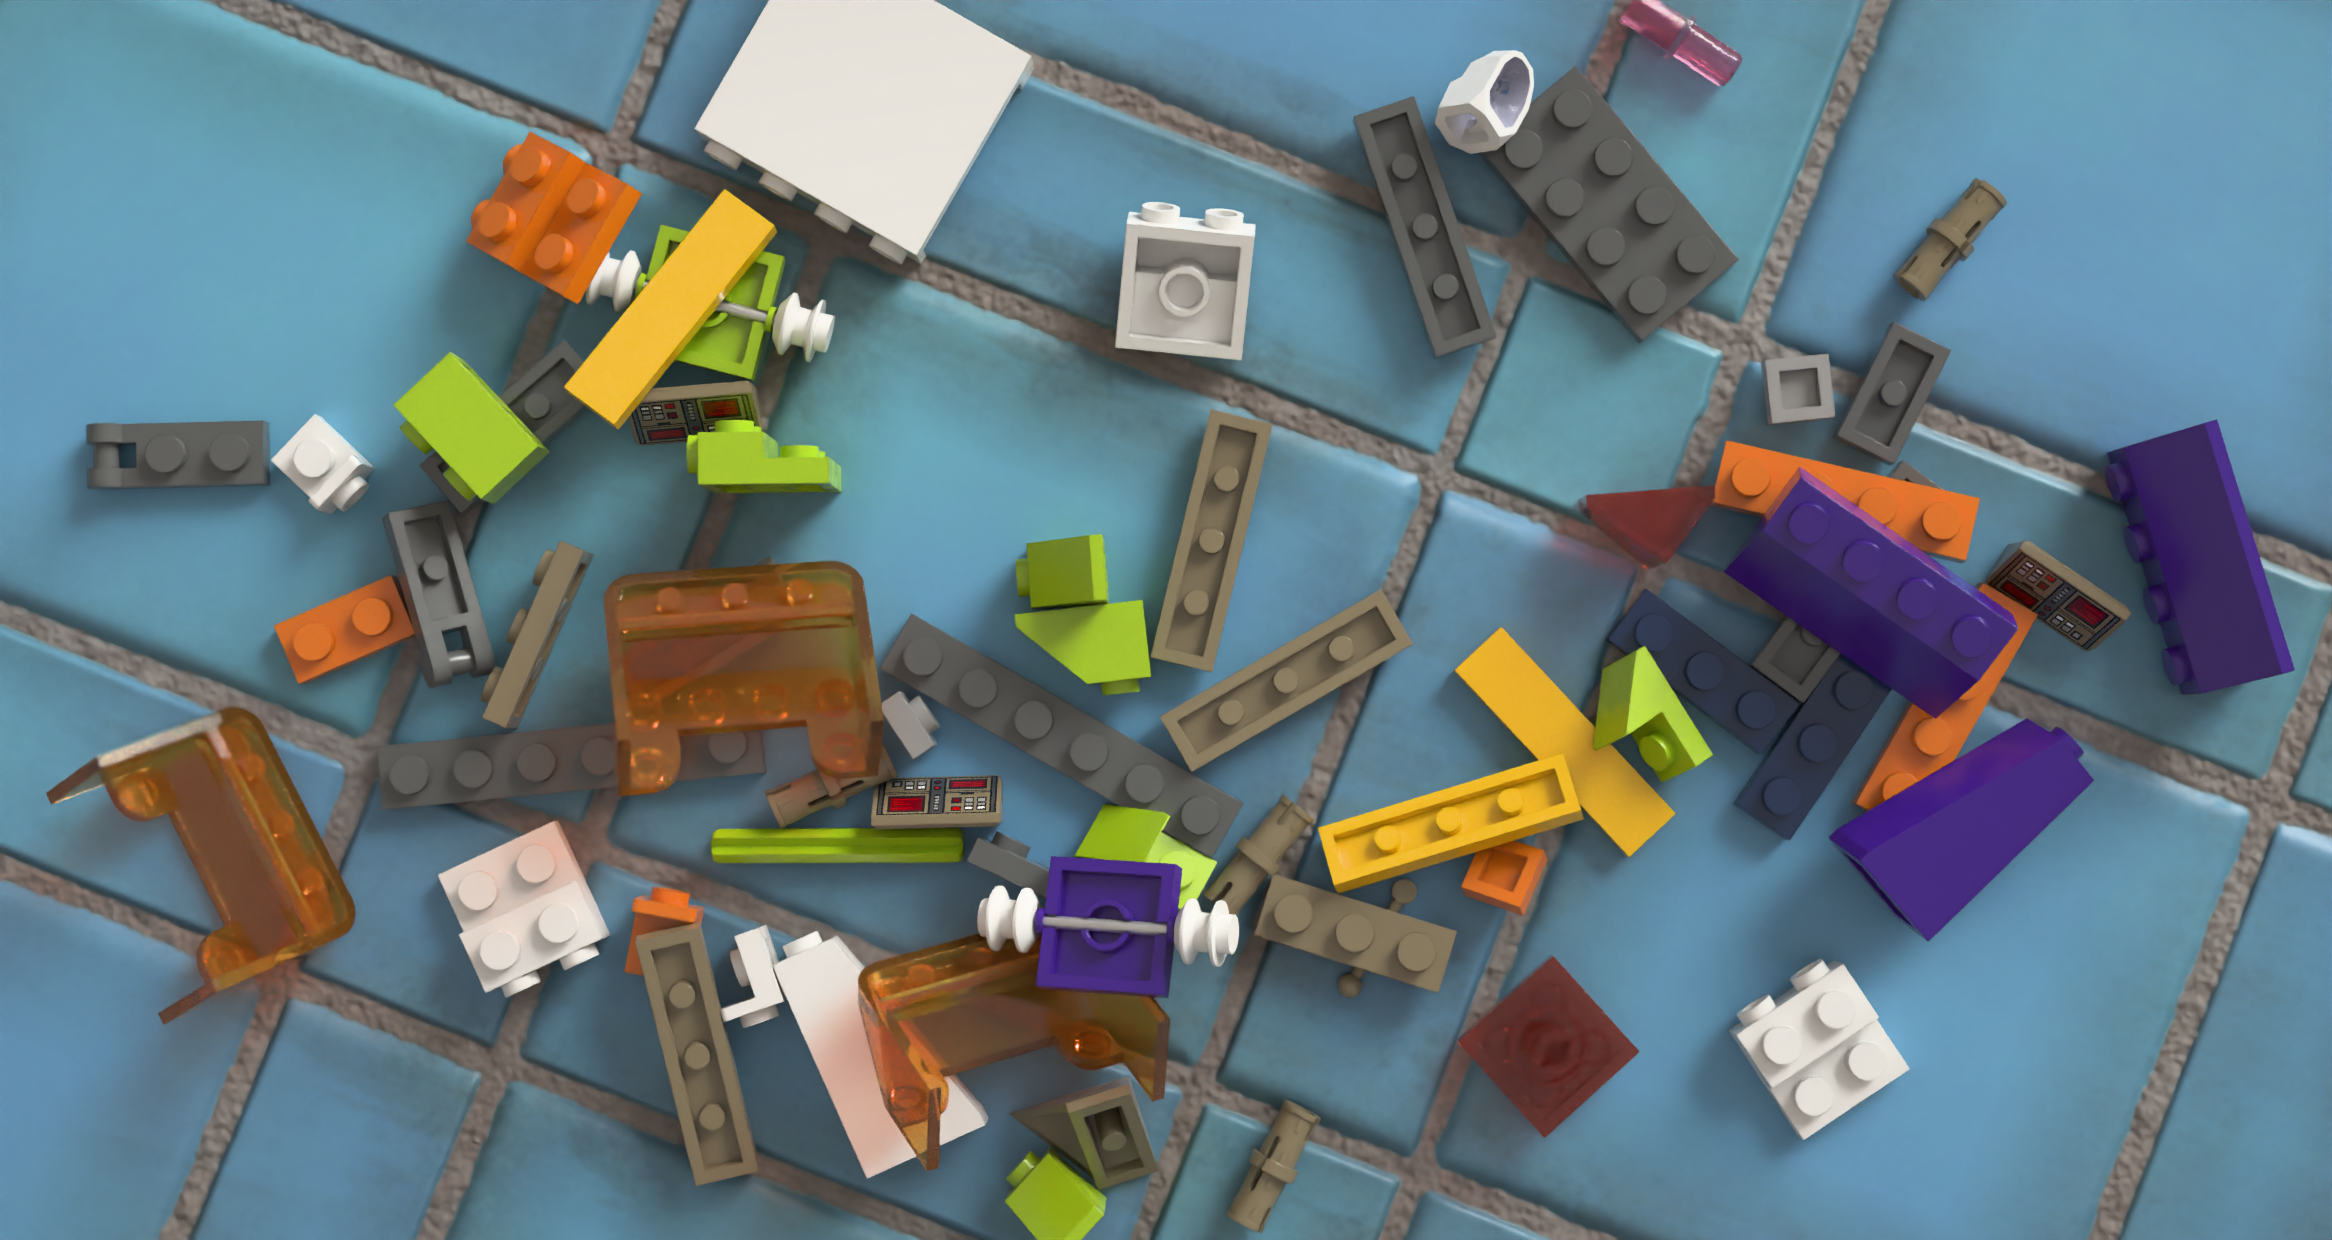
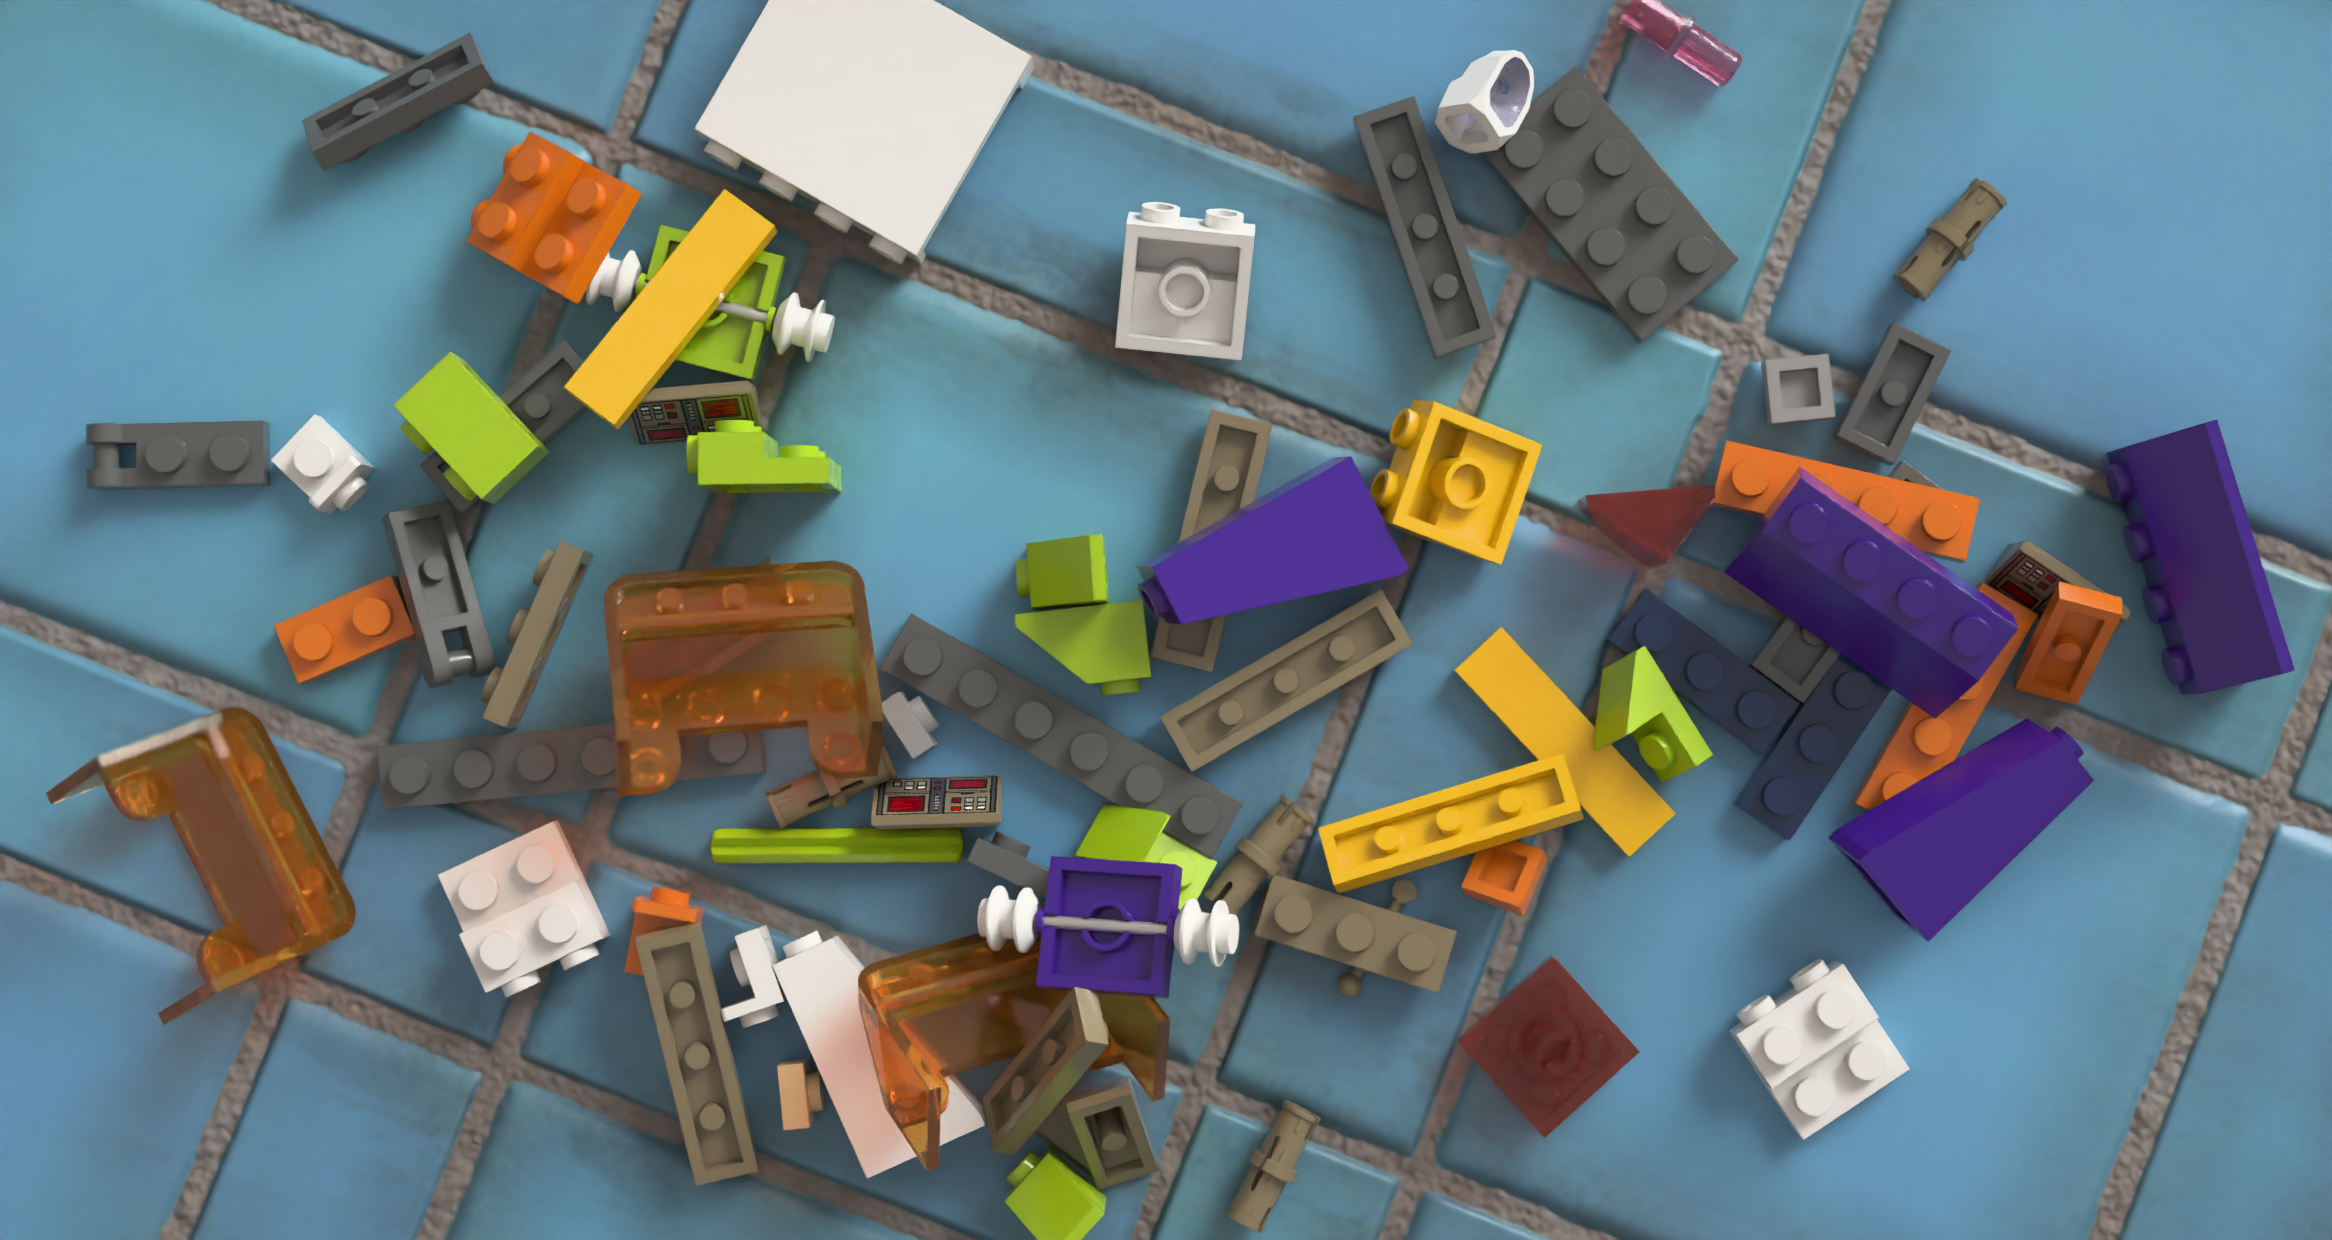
none -> dark grey plate [302,33,494,171]
none -> tan plate [777,1057,825,1131]
none -> dark tan plate [982,987,1109,1155]
none -> dark purple slope [1137,456,1409,625]
none -> yellow plate [1369,400,1543,565]
none -> orange plate [2015,581,2122,705]

